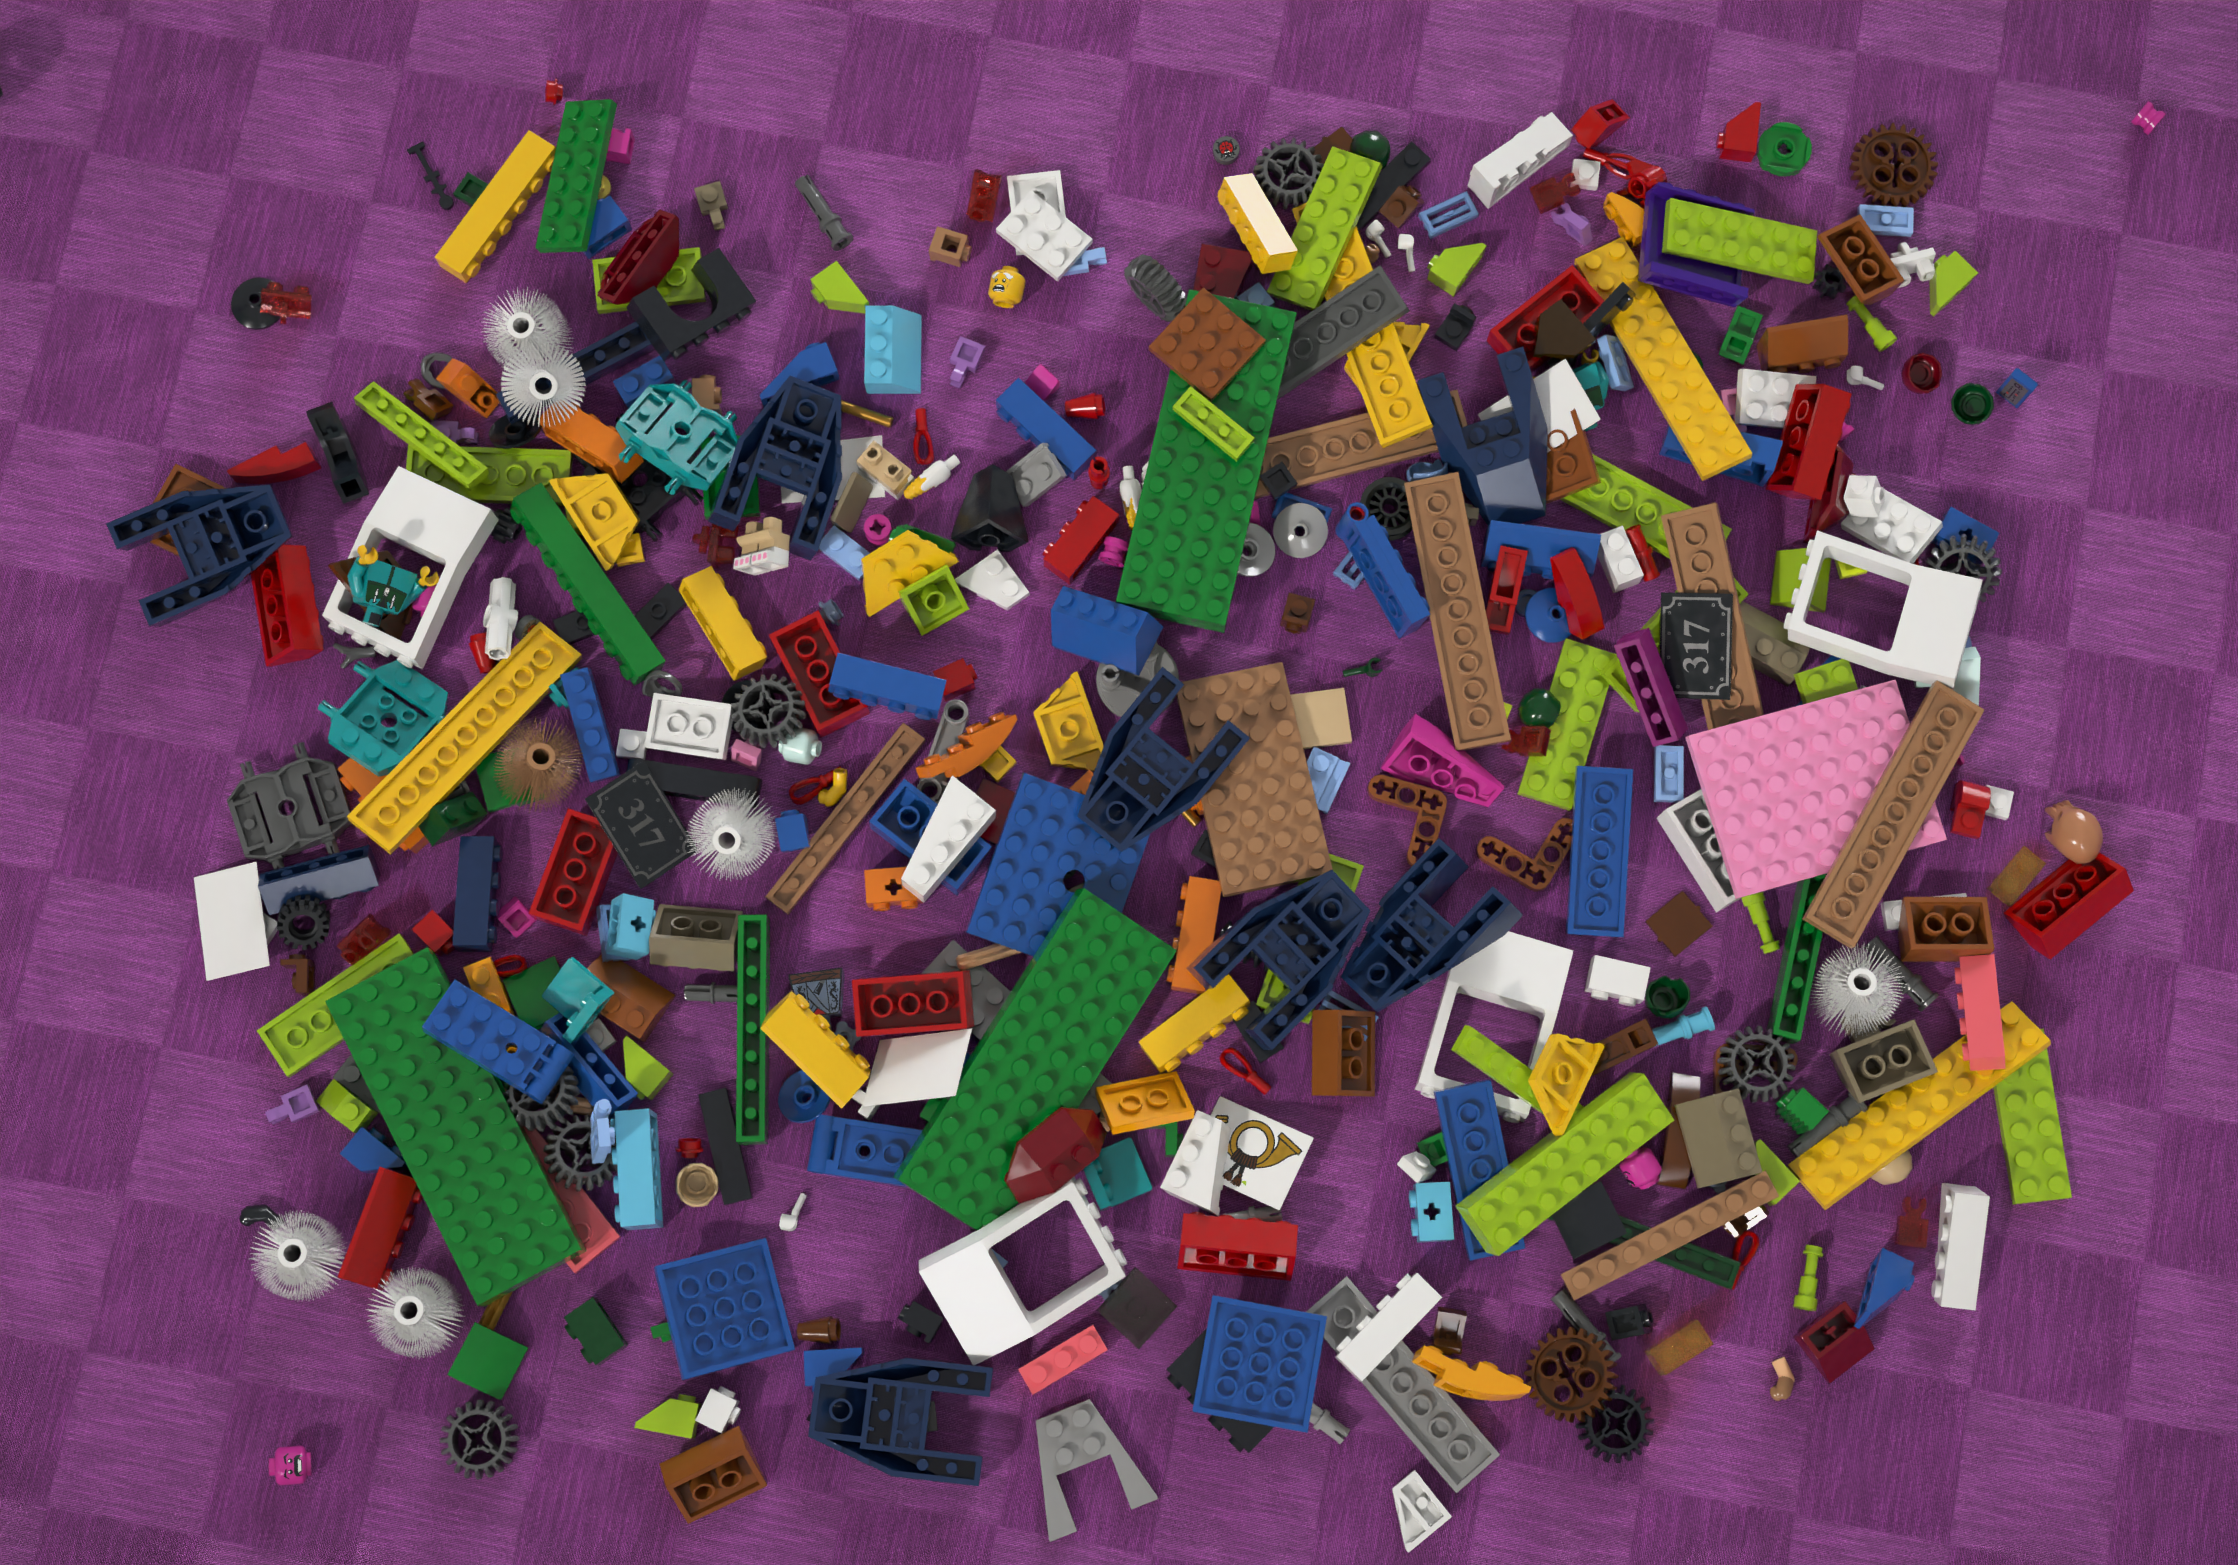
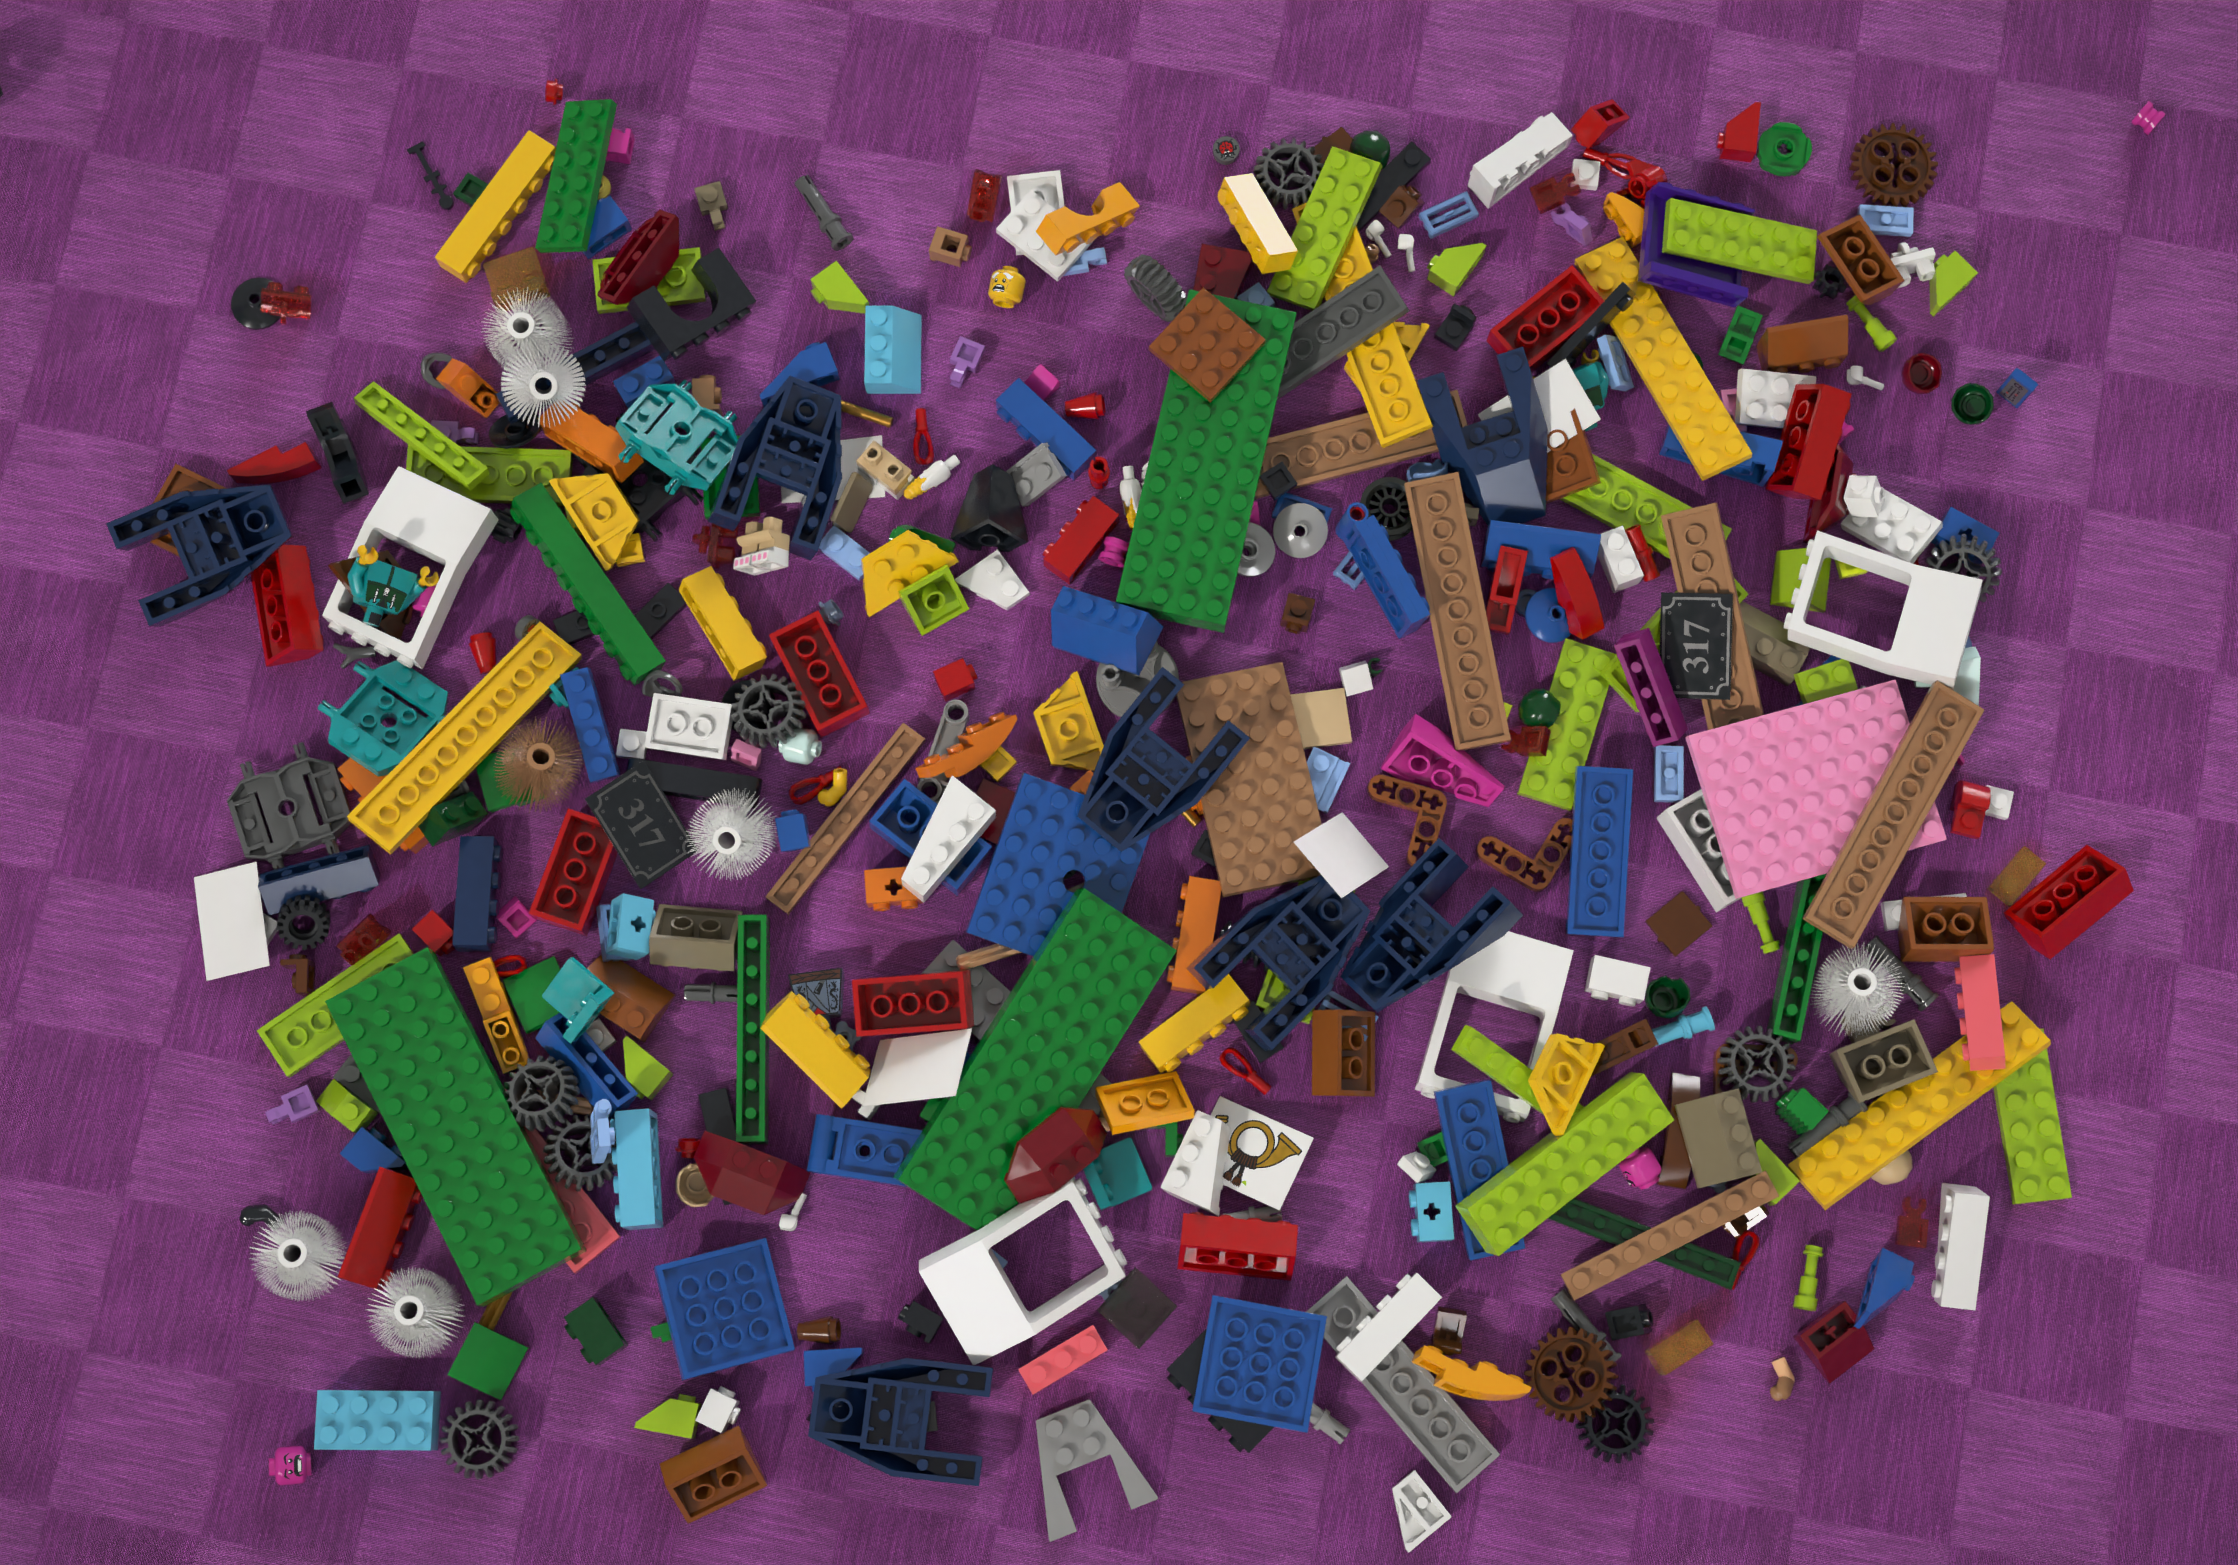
reddish brown plate [403,378,454,421] -> none
blue hinge [422,979,575,1104] -> none
white piece [483,577,518,660] -> none
blue dish [778,1070,831,1123] -> none
blue brick [828,653,947,720] -> none
dark pink wheel [864,514,892,546] -> none
lime plate [1173,386,1255,462] -> none
dark brown slope [1533,299,1596,361] -> none
black slope [1551,1181,1627,1260] -> none
nougat helmet [2045,800,2103,864] -> none
none -> medium azure brick [314,1390,441,1451]
none -> clear yellow bracket [483,247,551,313]
none -> dark red wedge [694,1131,811,1215]
none -> light orange arch [1036,182,1140,256]
none -> white sticker [1294,812,1389,898]
none -> white tile [1339,661,1373,696]

